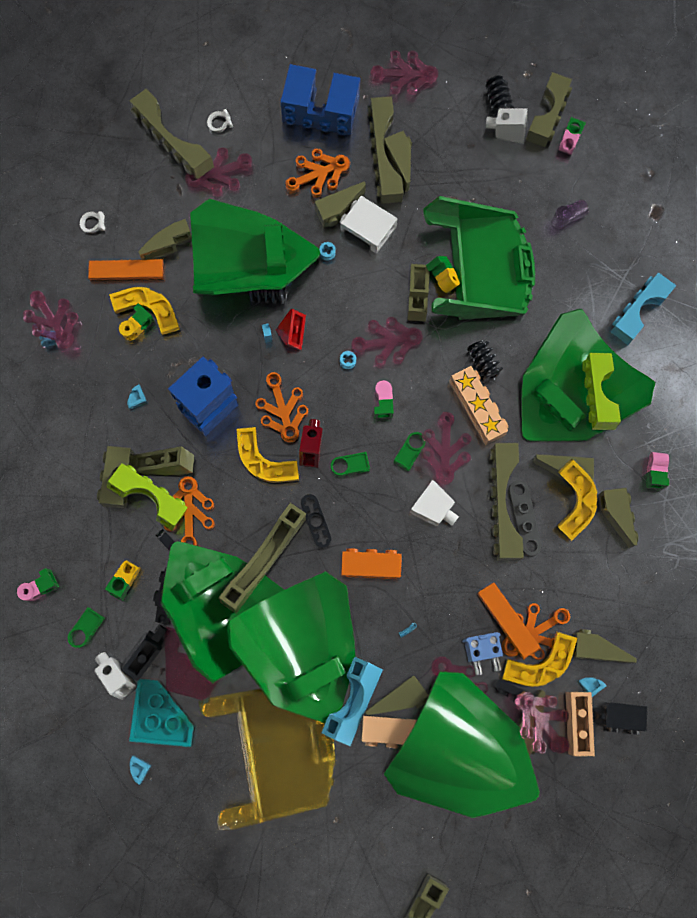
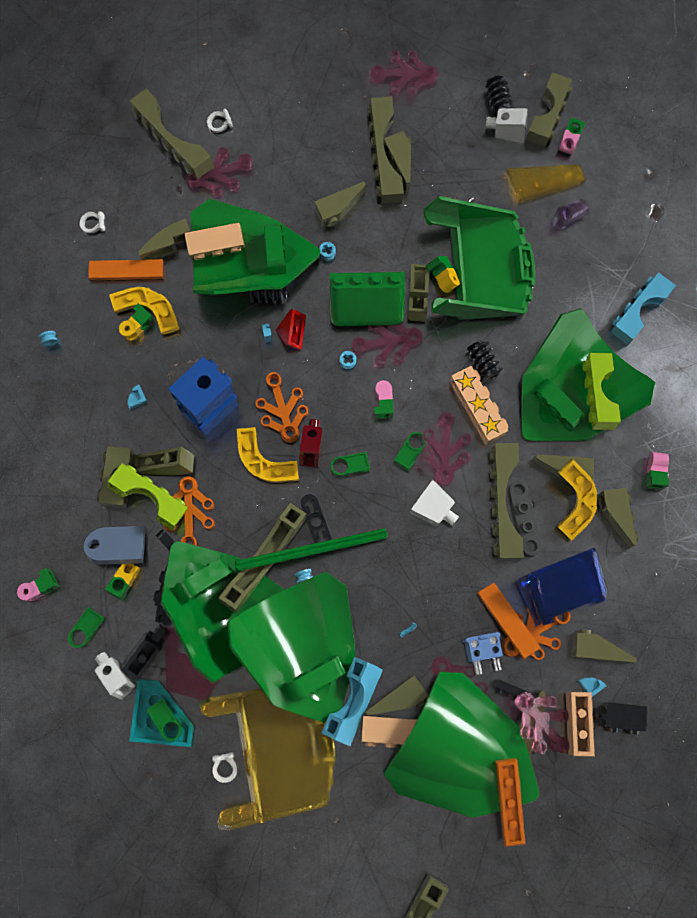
clear pink plant [23,291,78,349] -> none
medium azure tile [130,756,151,785] -> none
blue piece [281,64,360,135] -> none
orange plant [285,149,350,198] -> none
white panel [340,196,398,254] -> none
orange brick [341,548,402,580] -> none
yellow plate [502,632,577,687] -> none
none -> sand blue tile [84,526,146,565]
none -> green piece [146,699,182,741]
none -> light nougat brick [185,223,245,260]
none -> white piece [212,752,237,783]
none -> green axle [235,528,388,571]
none -> medium azure bush [294,569,313,584]
none -> green windscreen [329,272,405,326]
none -> orange tile [495,758,525,847]
none -> clear yellow wing [506,164,586,203]
none -> clear blue windscreen [516,548,609,626]

